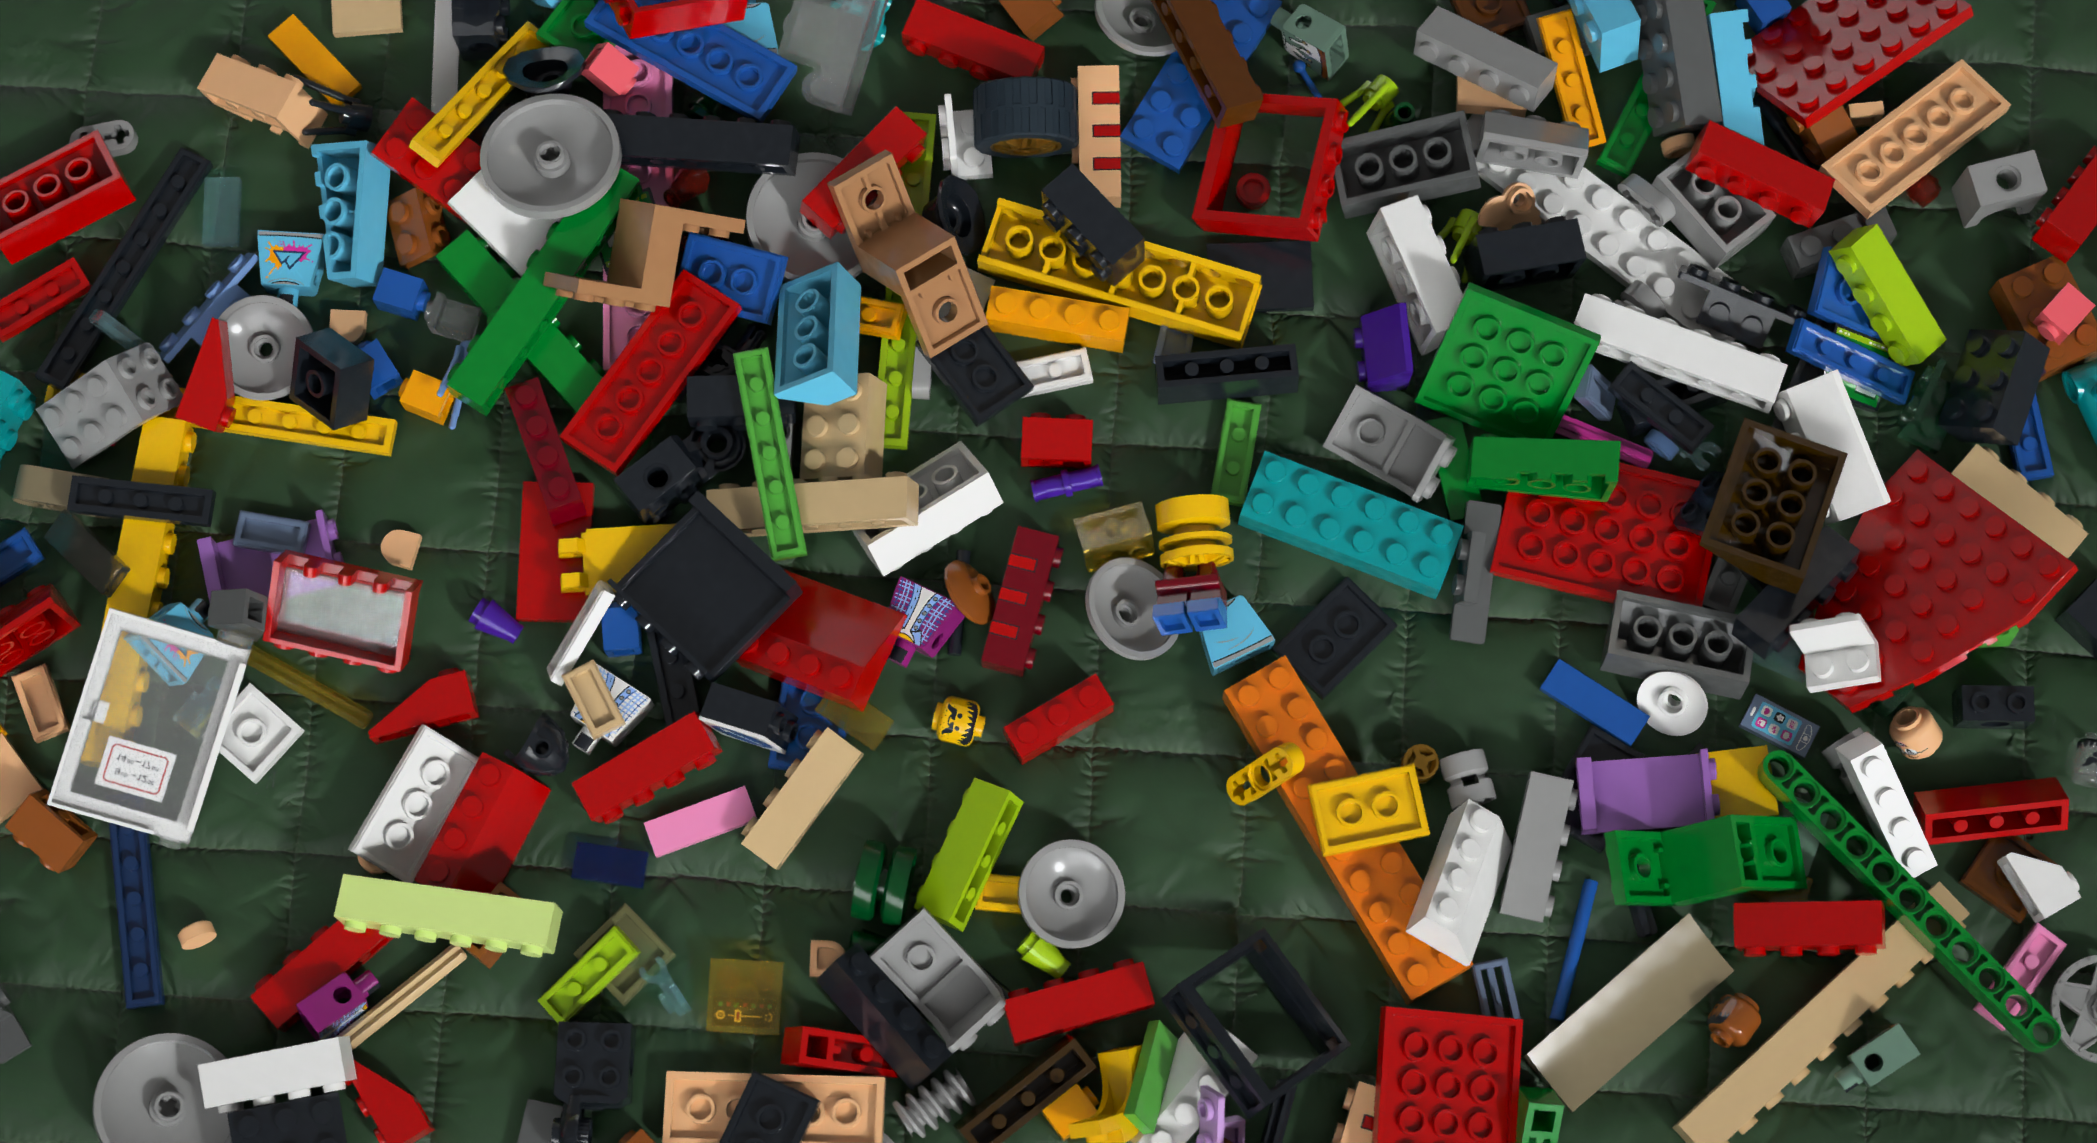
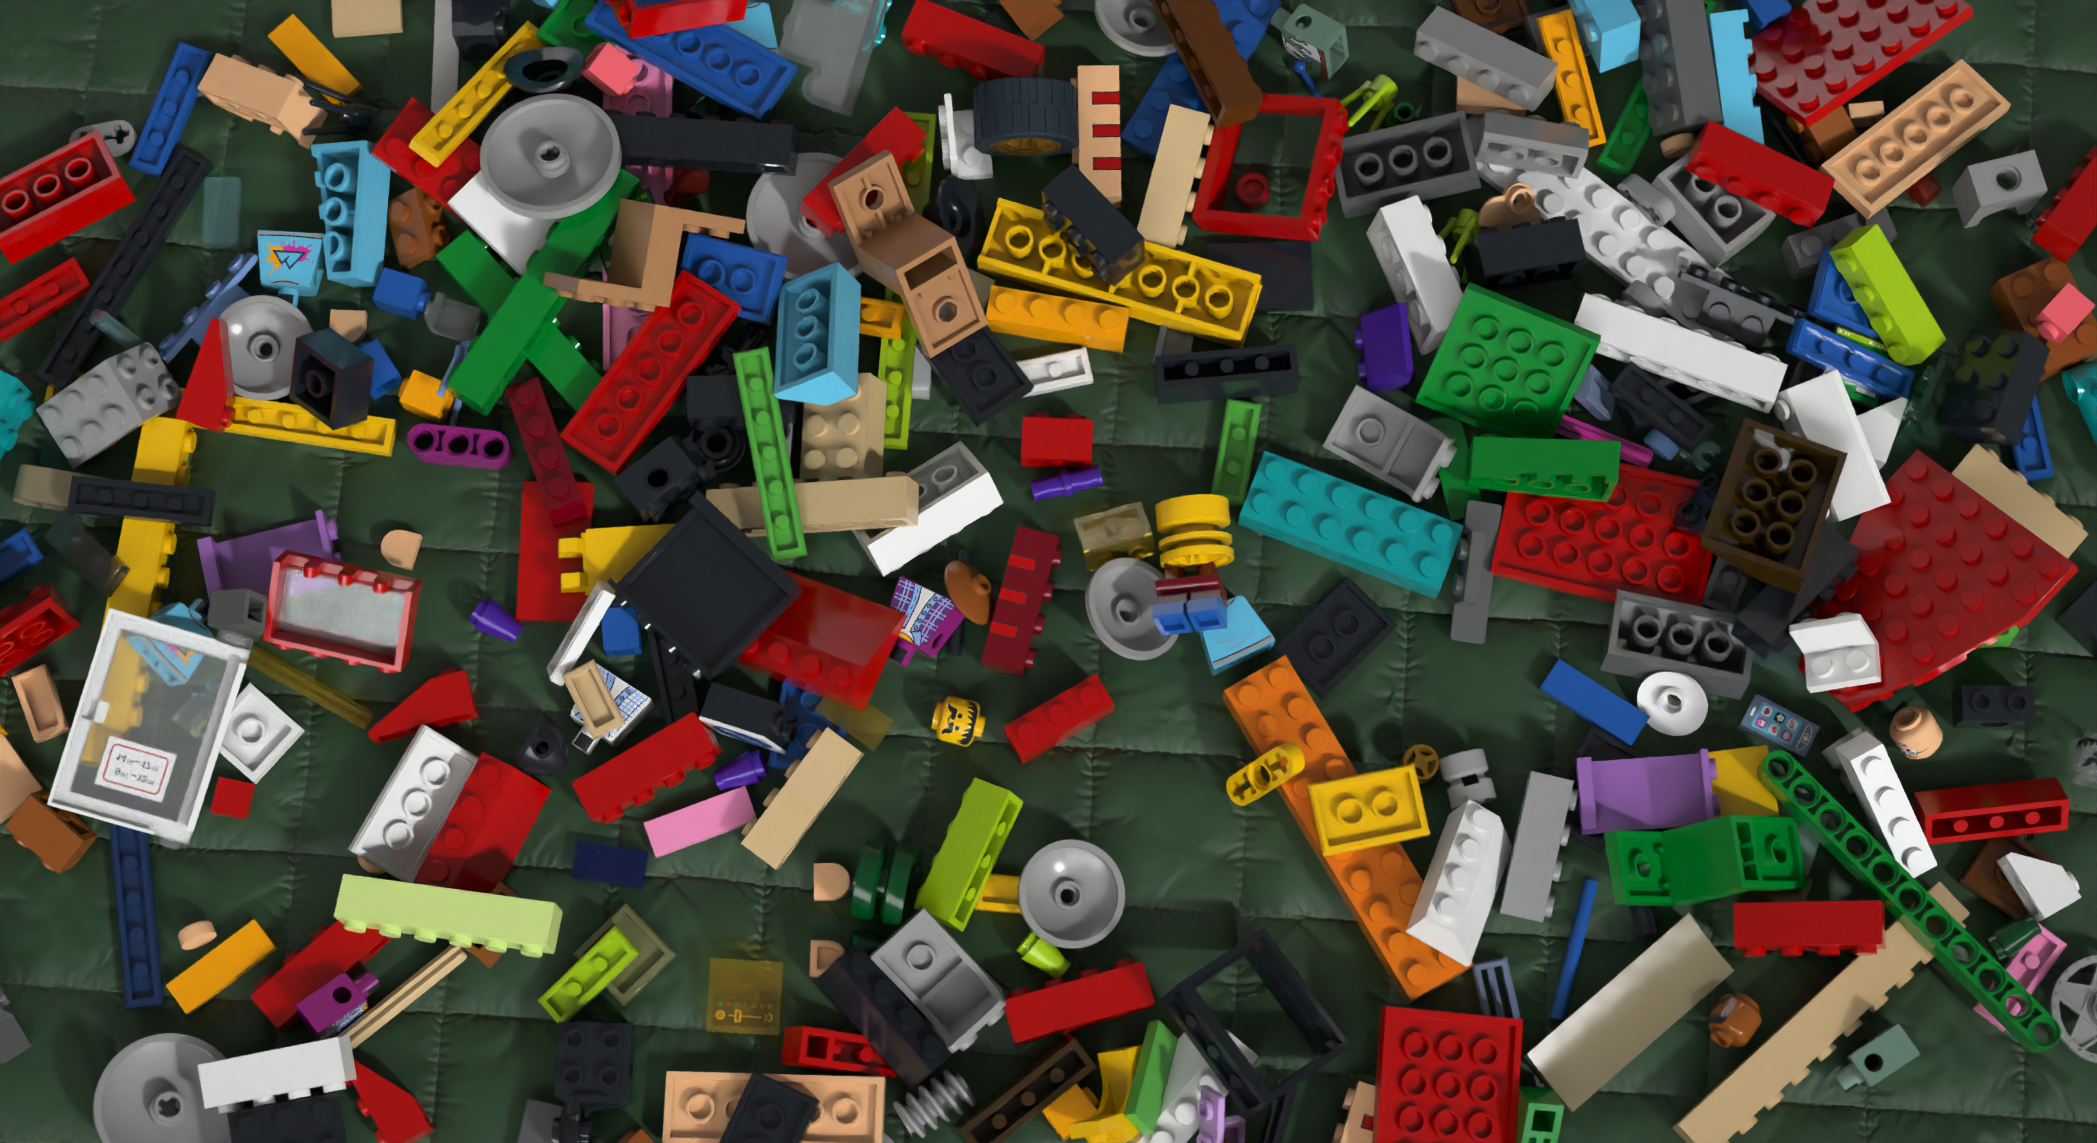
sand blue tile [232,510,311,554] -> none
clear light blue plate [639,956,692,1018] -> none
none -> blue tile [128,42,214,178]
none -> light orange tile [165,919,278,1015]
none -> red tile [210,777,256,820]
none -> magenta beam [407,423,513,470]
none -> dark purple cone [713,750,769,791]
none -> light nougat tile [814,863,850,901]
none -> tan brick [1137,104,1215,250]
none -> white slope [1857,397,1908,470]
none -> dark green cone [1984,914,2042,961]

